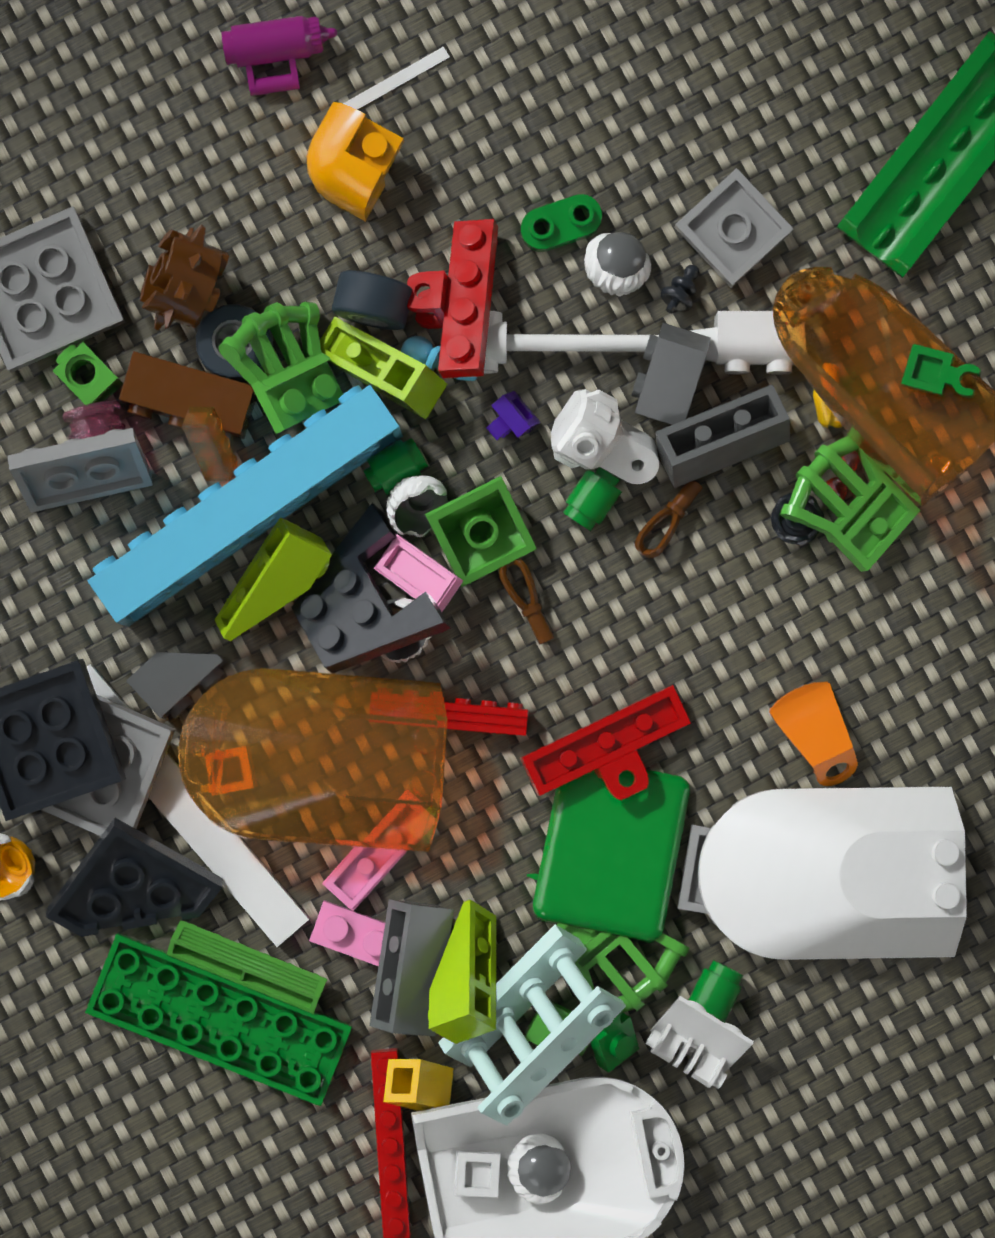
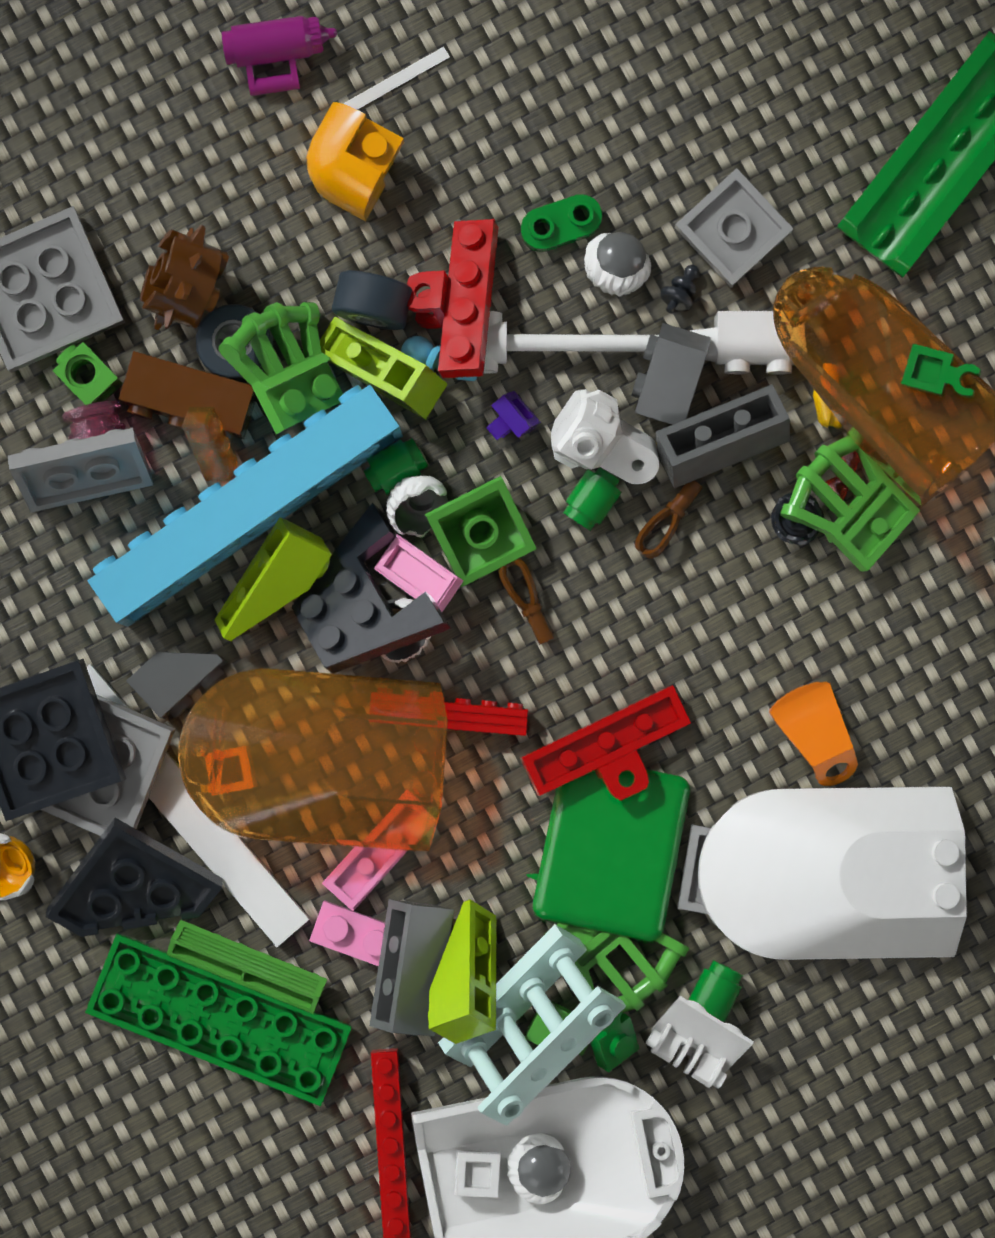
yellow brick [383,1059,454,1110] -> none

